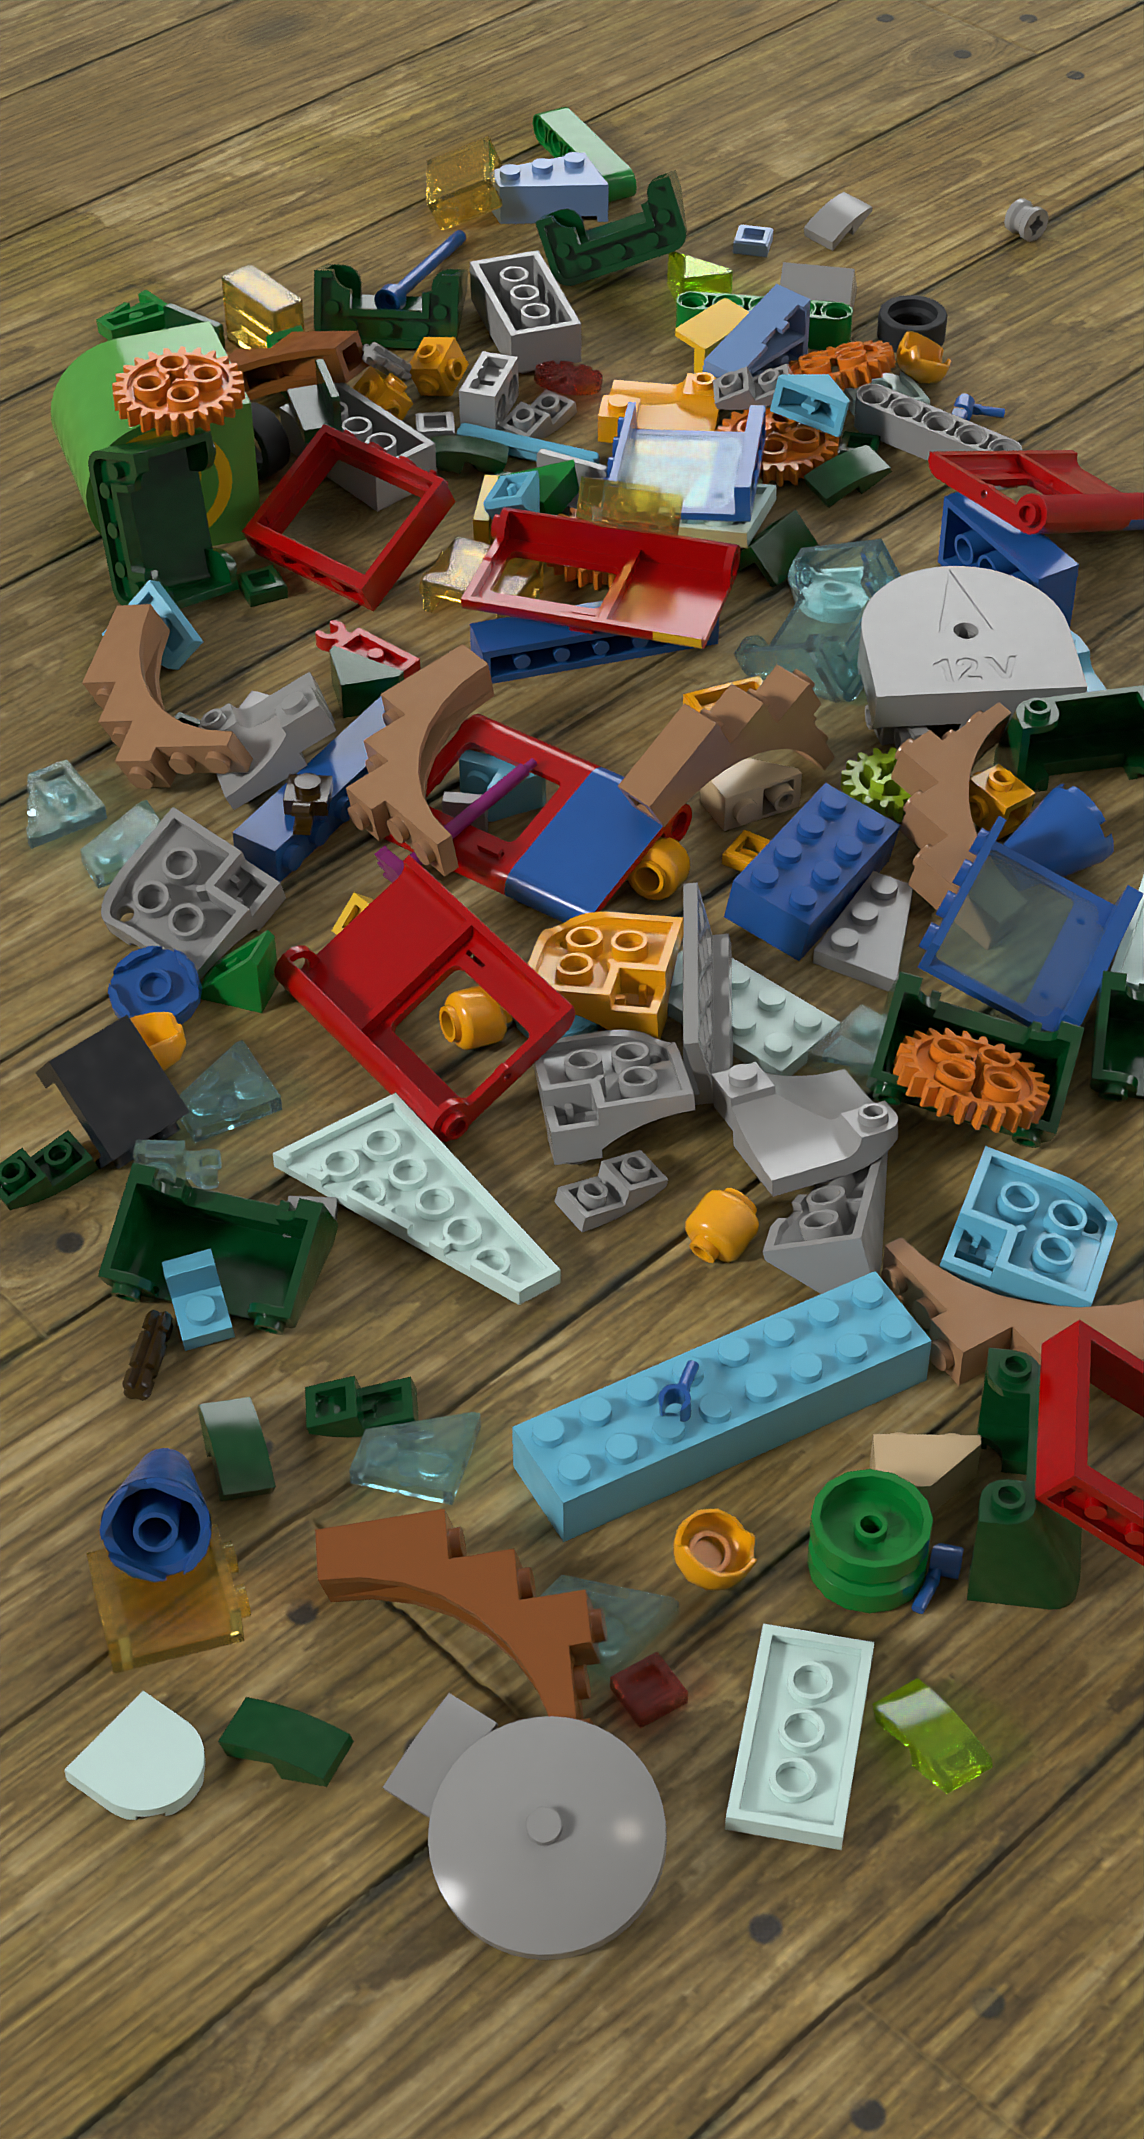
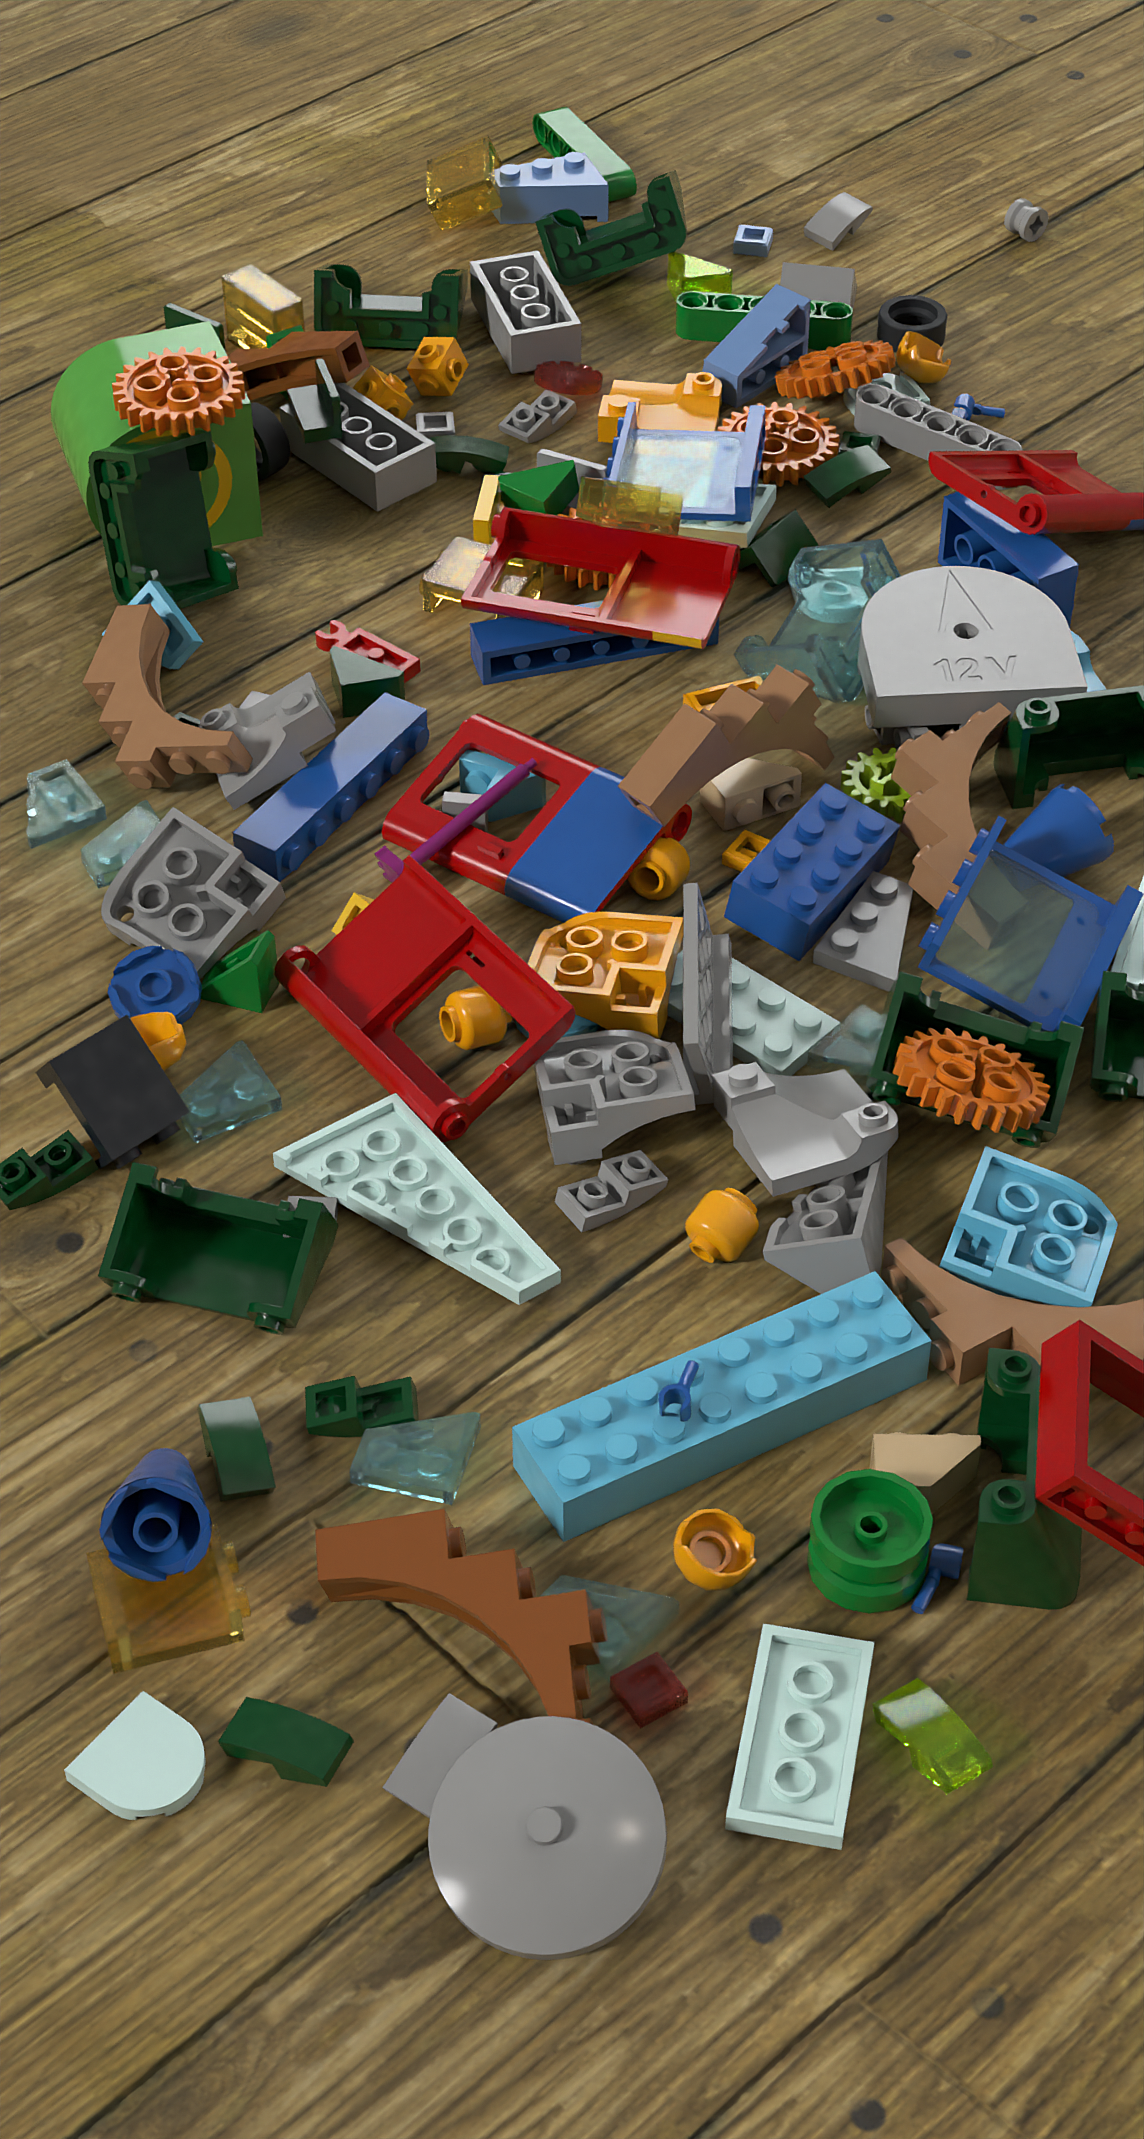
green wing [96,290,167,340] -> none
dark brown axle [122,1310,174,1401] -> none
clear light blue plate [133,1140,222,1189] -> none
medium azure slope [162,1249,235,1351] -> none
dark green tile [236,565,288,607] -> none
red window [242,424,456,612] -> none
dark brown plate [283,773,333,835] -> none
medium nougat arch [346,644,495,876] -> none
light grey axle [362,342,412,381] -> none
blue piece [374,230,466,310] -> none
medium azure axle [457,423,599,464] -> none
light grey brick [459,351,519,430] -> none
medium azure slope [483,470,540,520] -> none
yellow panel [675,298,749,373] -> none
light grey slope [713,364,793,410] -> none
medium azure slope [770,374,850,437] -> none
light orange brick [969,764,1036,841] -> none

